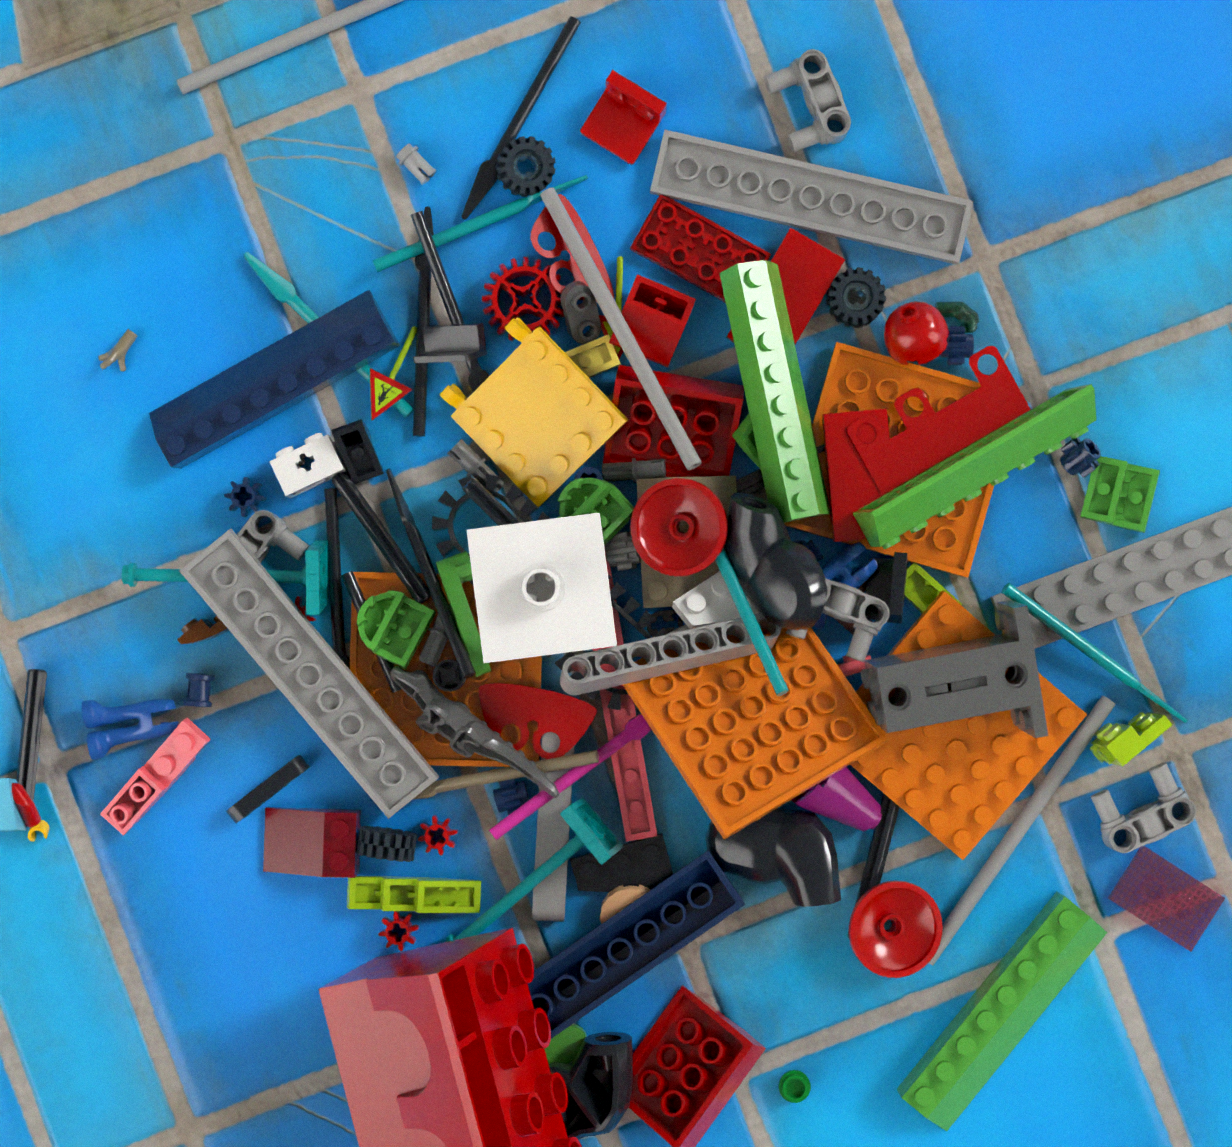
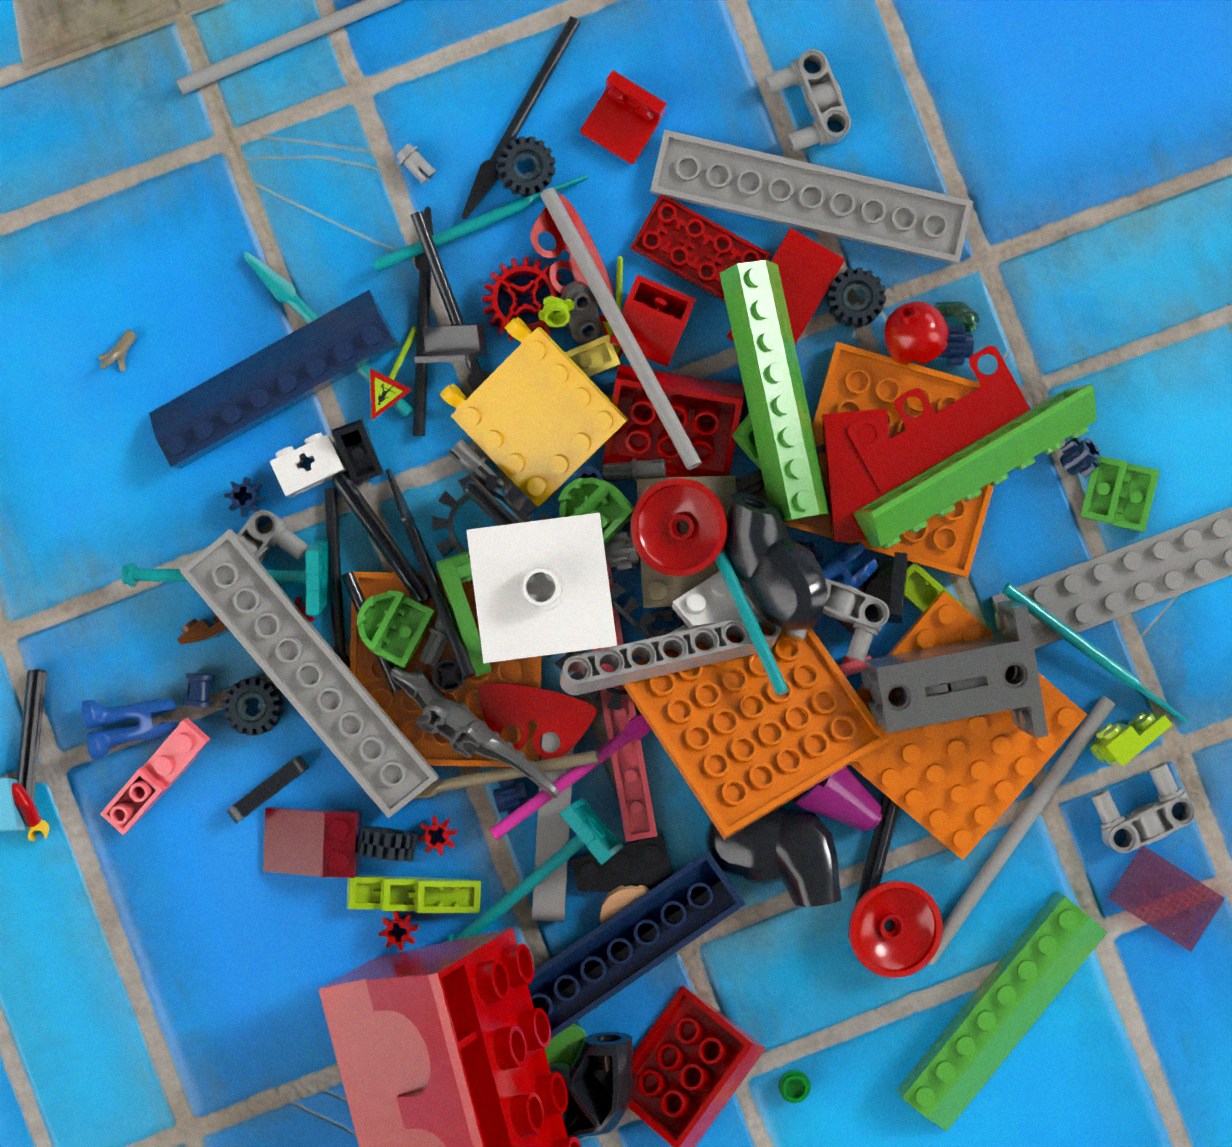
none -> black bush [222,678,284,736]
none -> lime plate [538,296,574,327]

